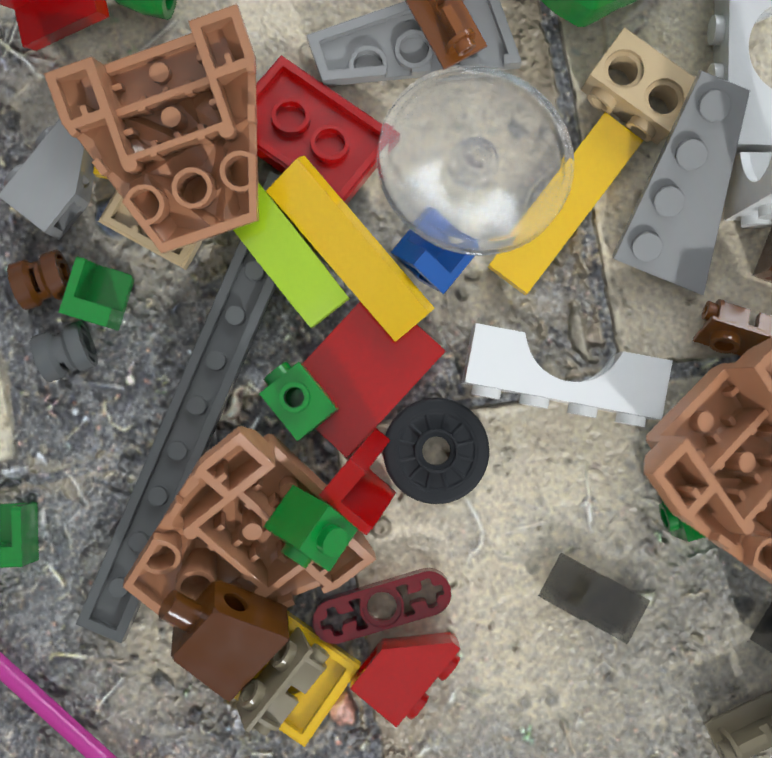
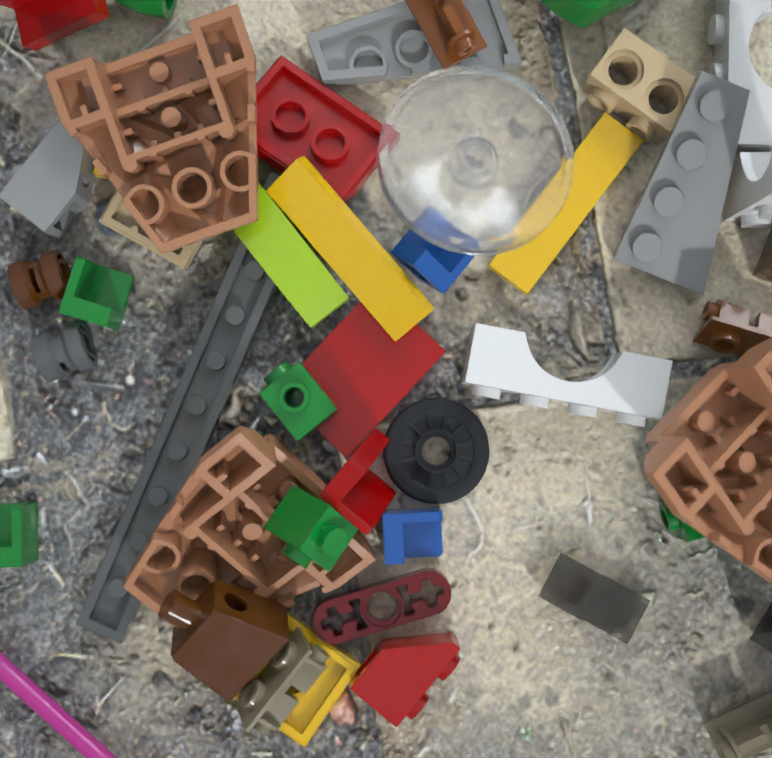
none -> blue panel [382,507,443,565]

